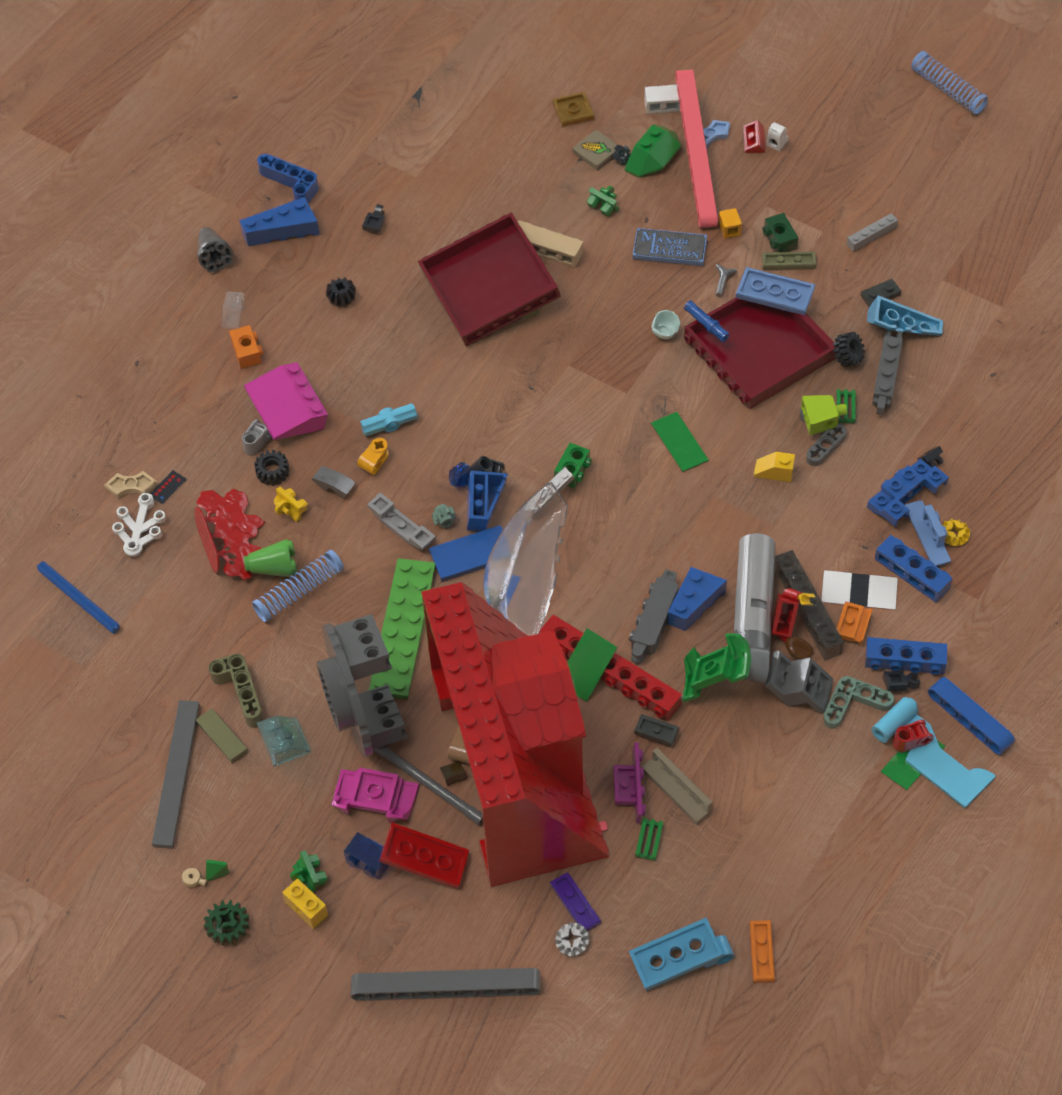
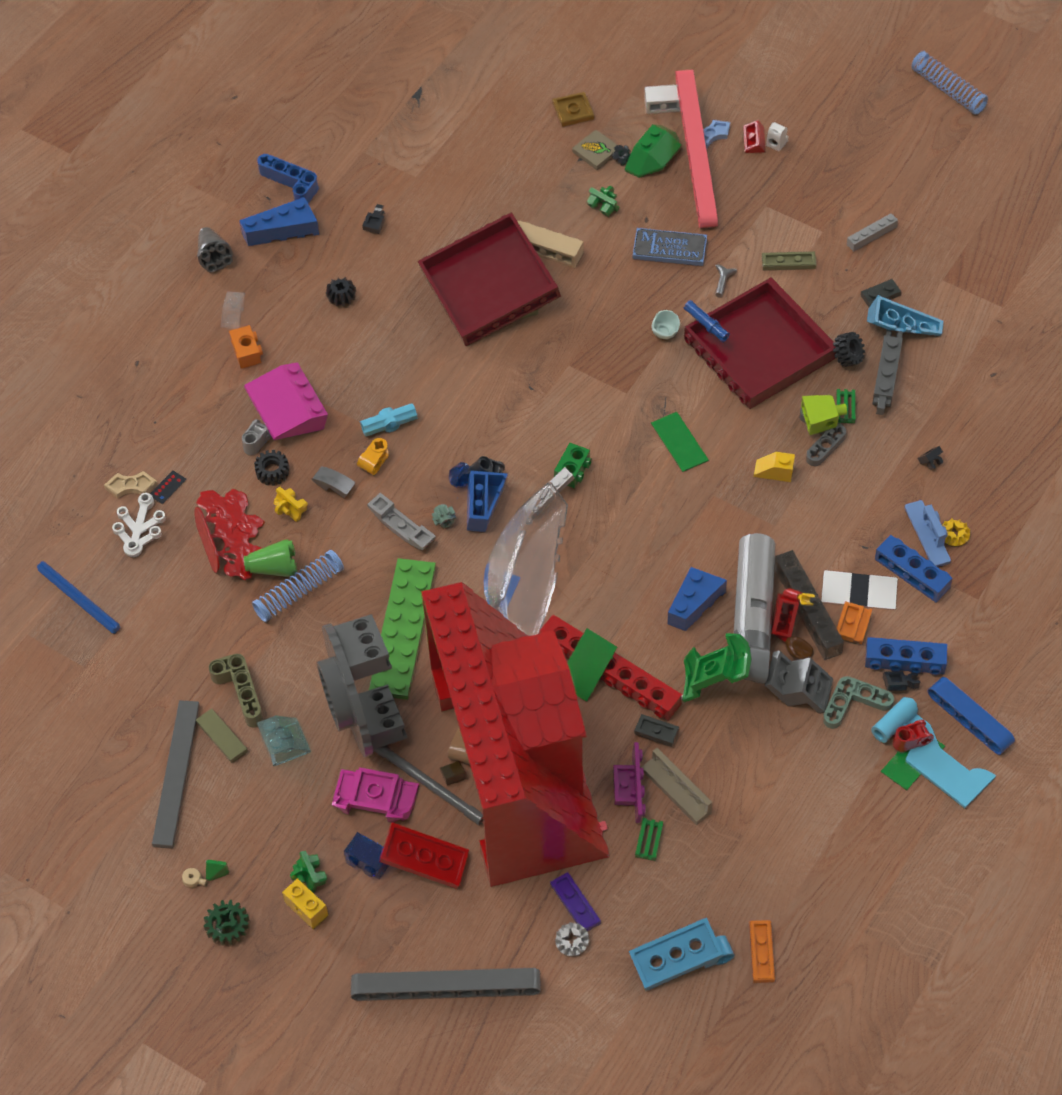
blue tile [429,525,514,582] -> none
dark grey hinge [629,569,678,665] -> none
light orange brick [718,208,742,239] -> none
medium blue tile [735,267,815,315] -> none
dark green brick [762,213,798,252] -> none
blue bracket [867,459,949,527] -> none

